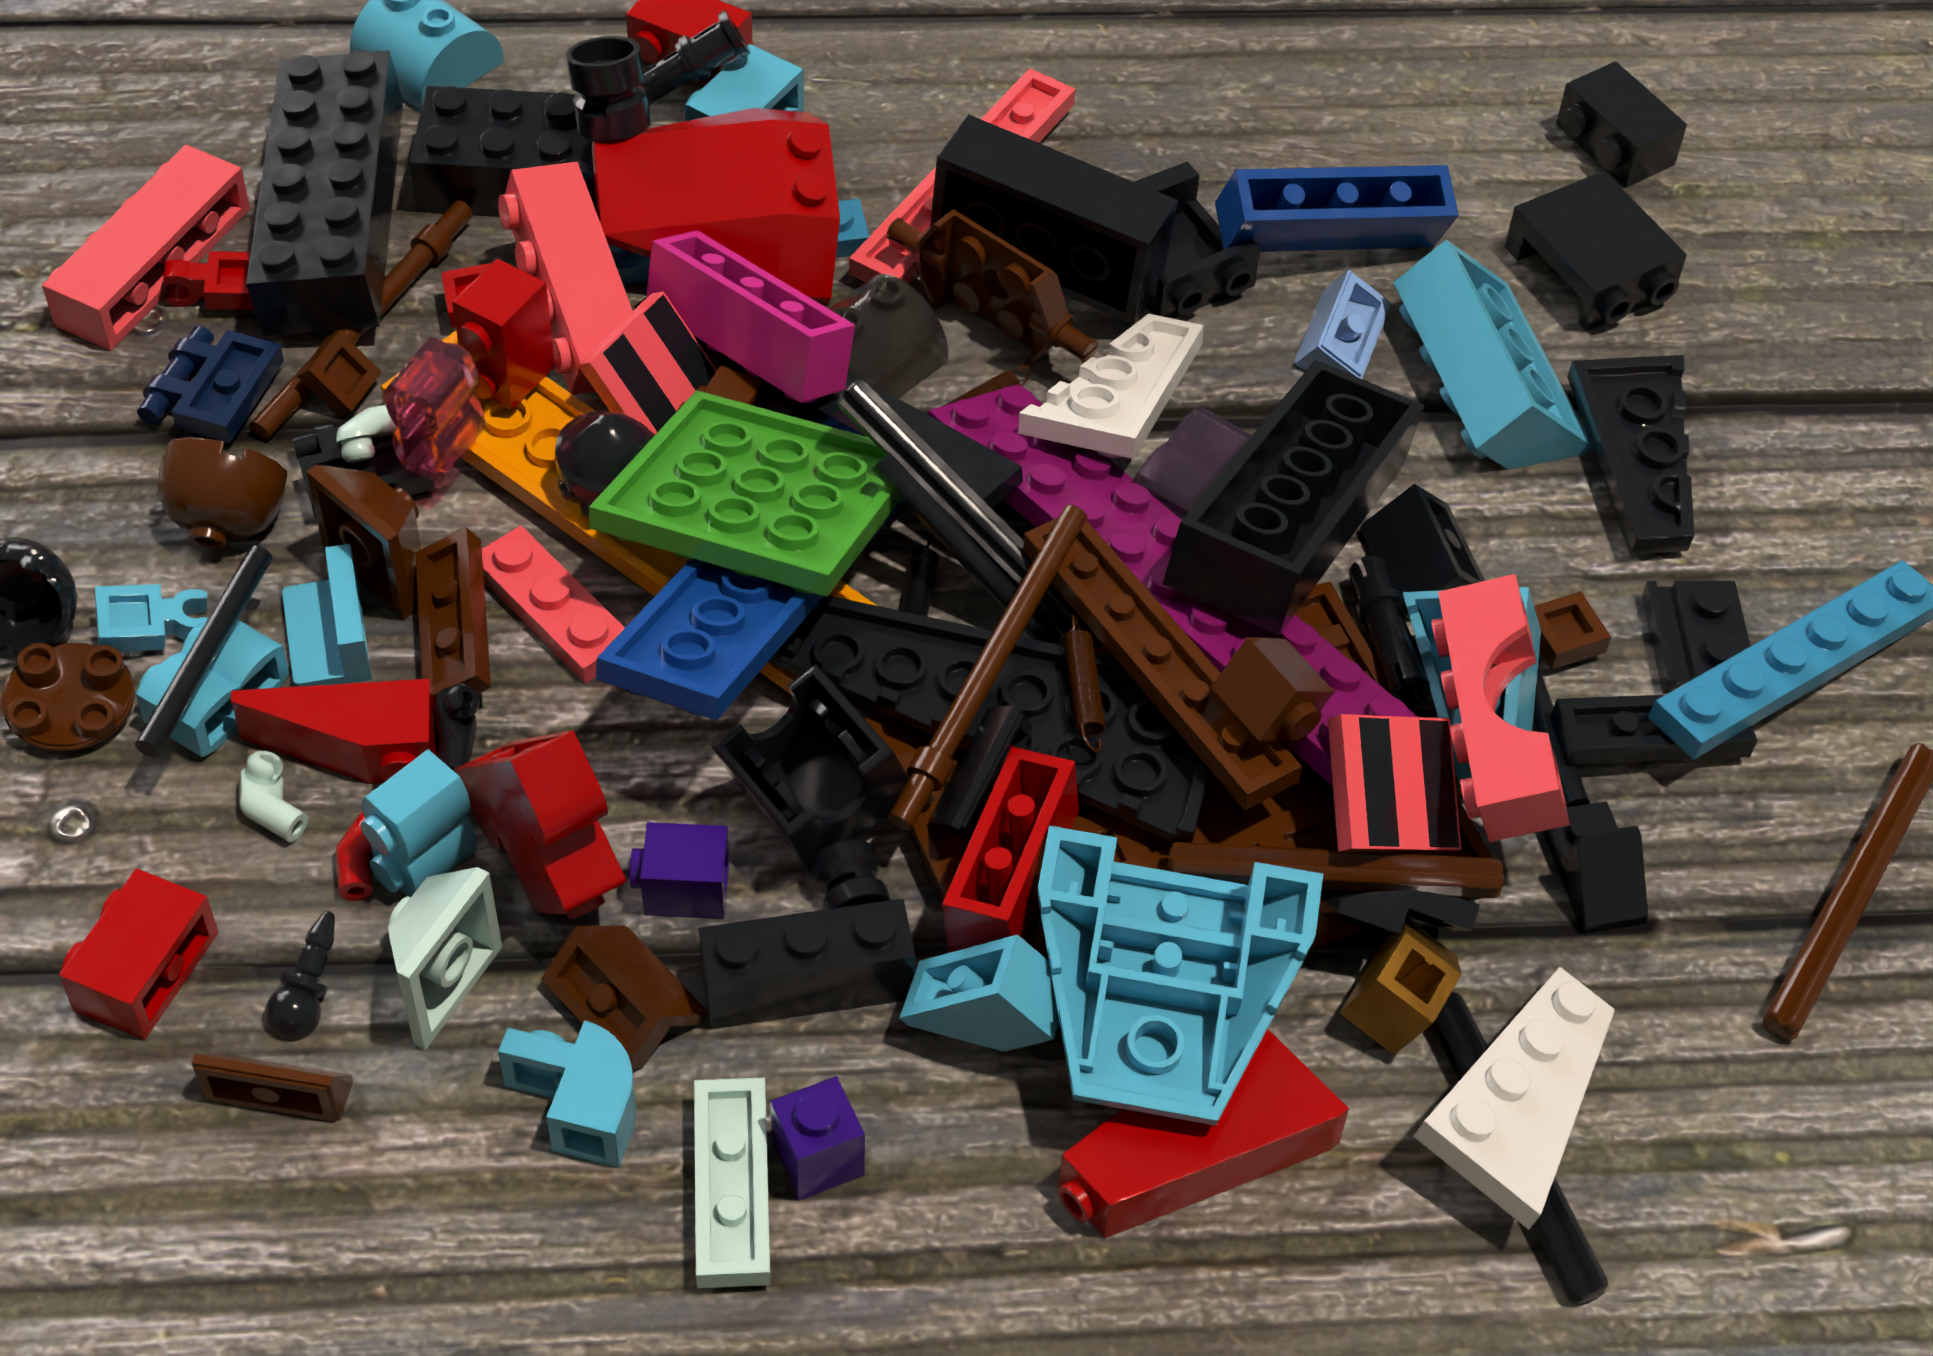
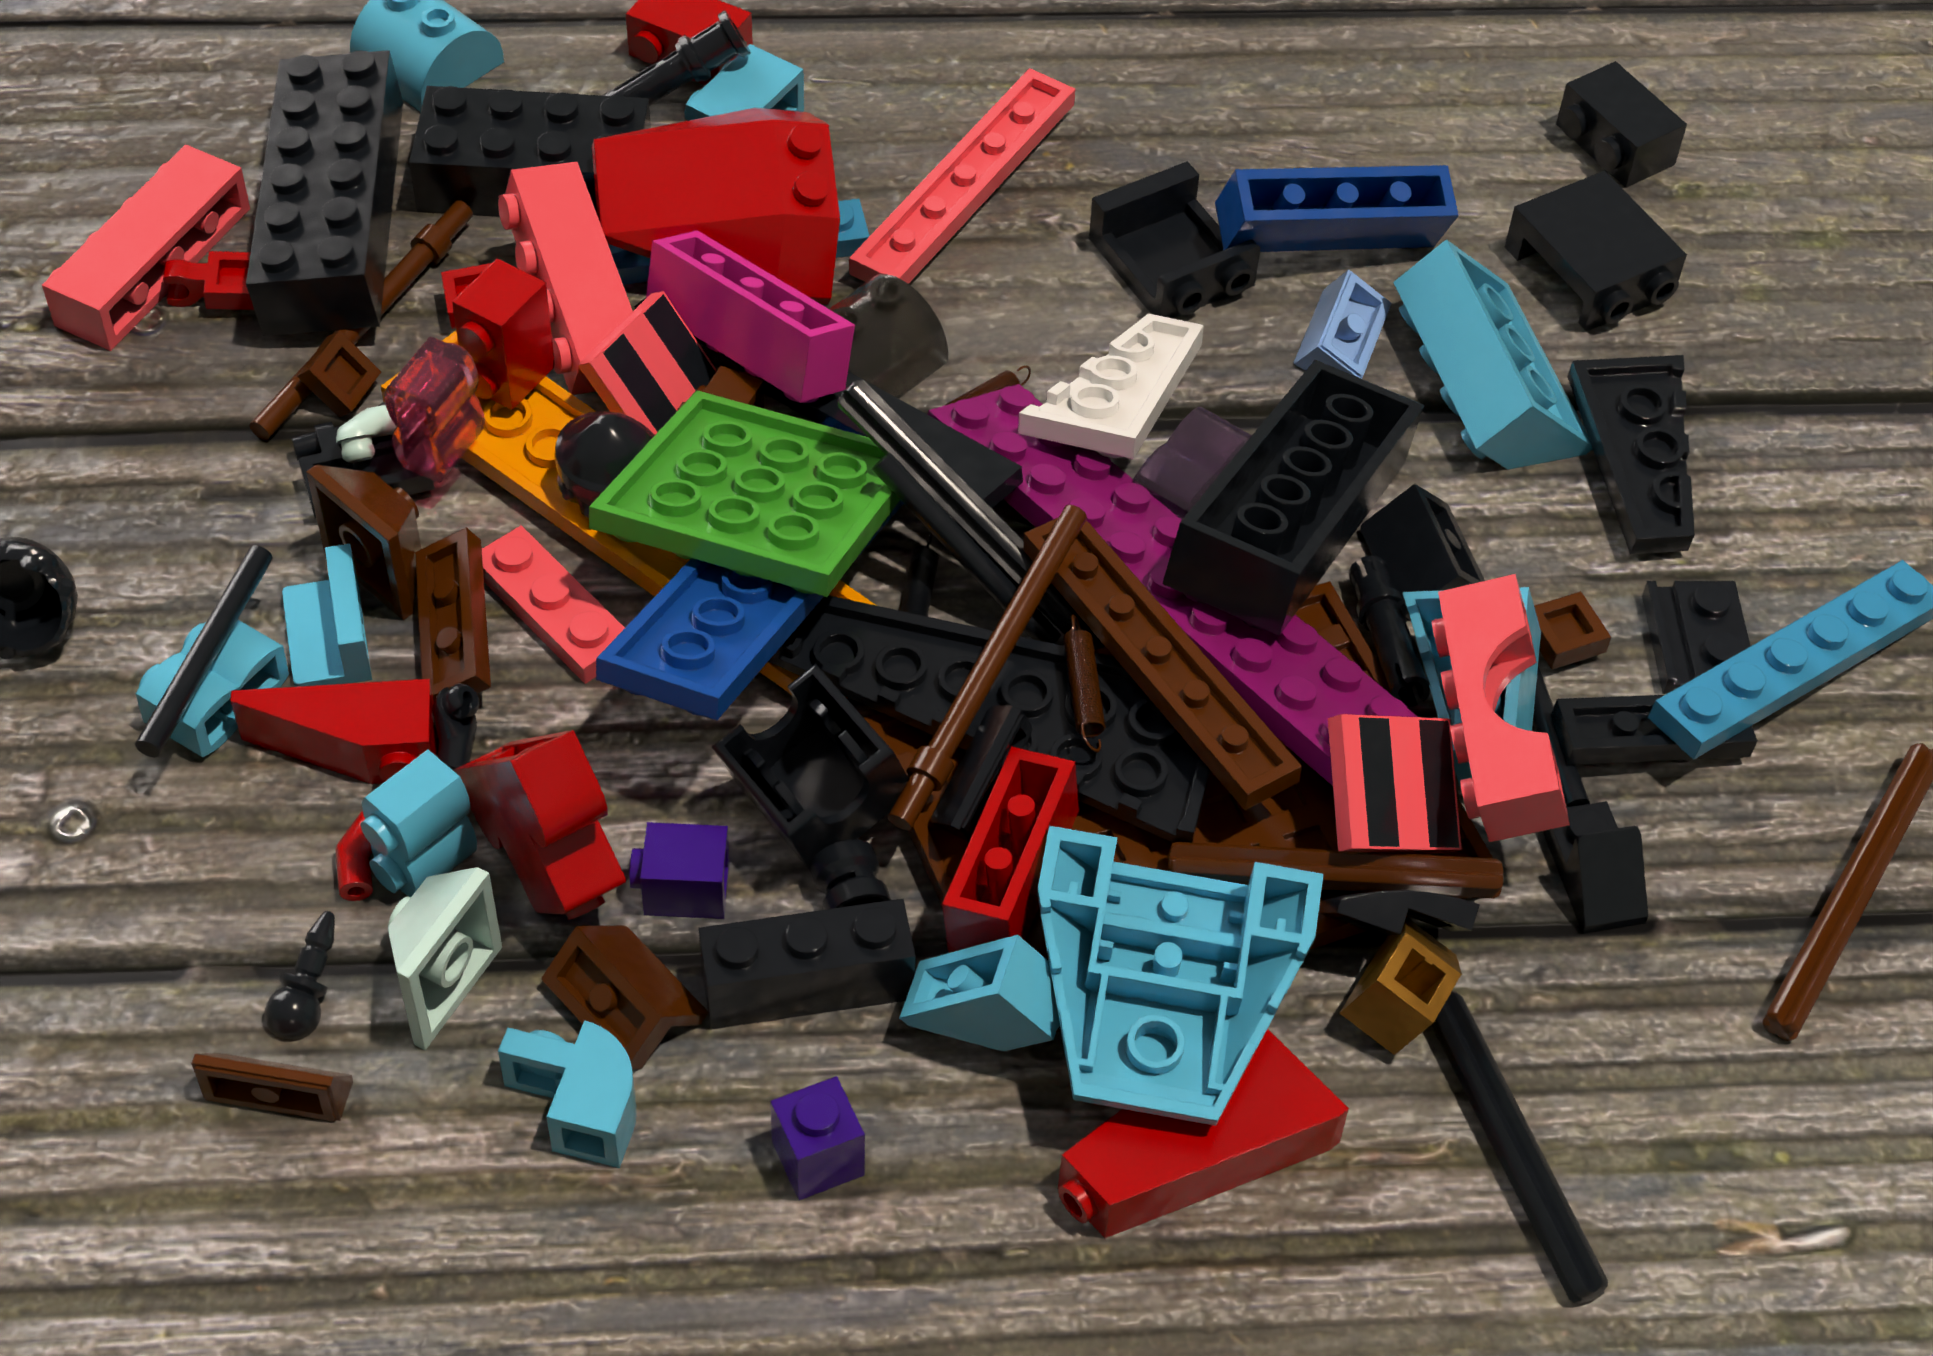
reddish brown dish [1,643,135,751] -> none
red brick [59,868,219,1041] -> none
medium azure plate [95,584,208,652] -> none
dark blue plate [137,326,284,443] -> none
reddish brown cylinder [158,437,288,549] -> none
light aqua arm [239,751,308,842] -> none
black wheel [566,36,651,141] -> none
light aqua plate [694,1077,771,1288] -> none
reddish brown plate [887,209,1098,367] -> none
black brick [930,114,1178,325] -> none
reddish brown brick [1211,637,1335,742] -> none
white wing [1413,967,1615,1230] -> none

